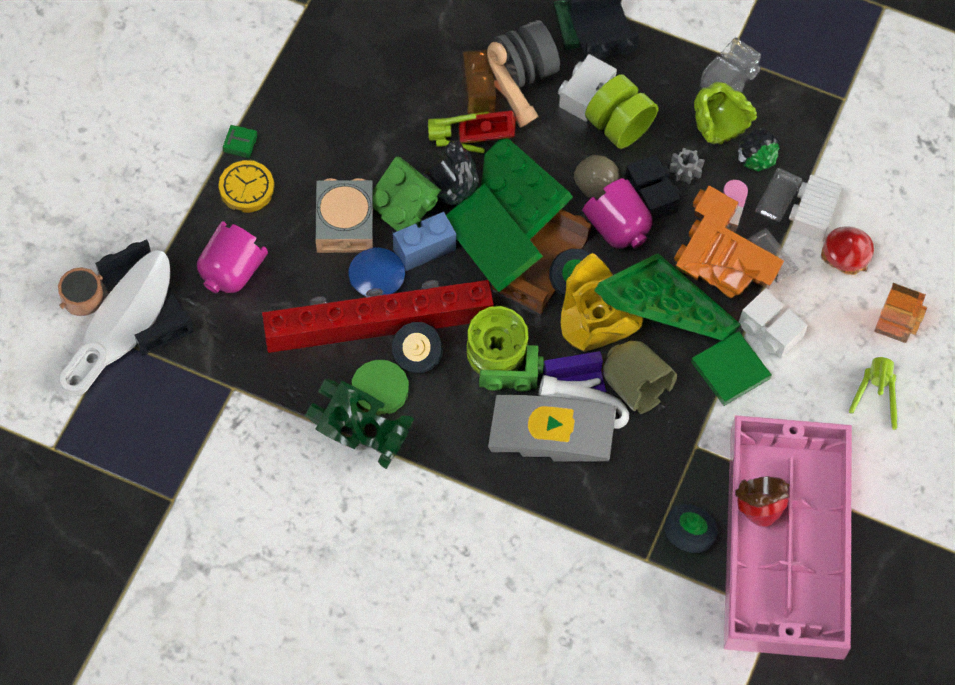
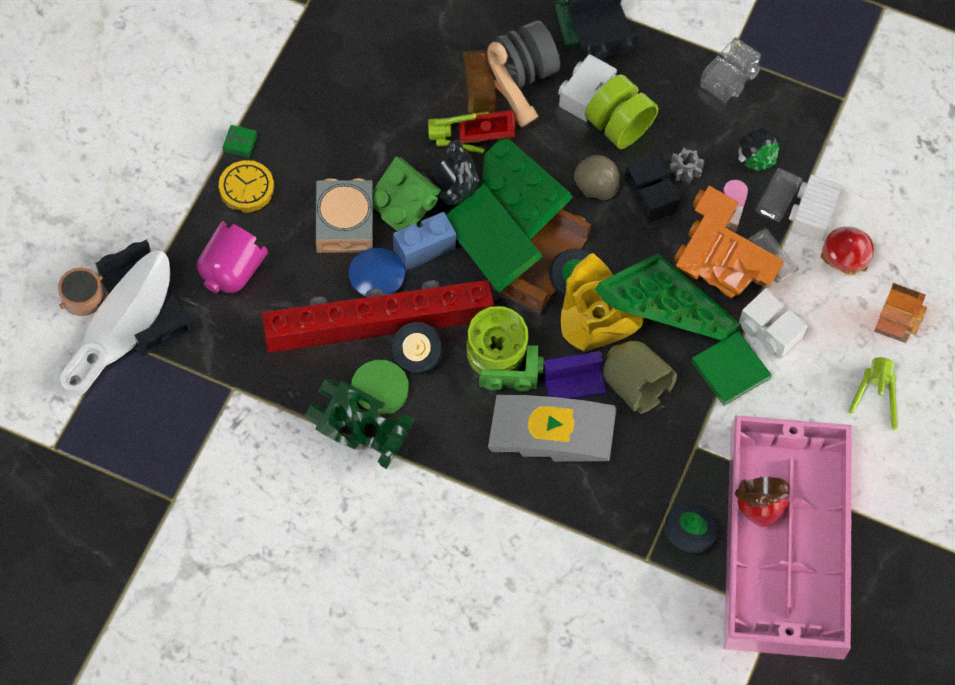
white plant [539,375,629,429] -> none
dark pink cylinder [582,178,653,249] -> none
lime hair [694,82,757,144] -> none

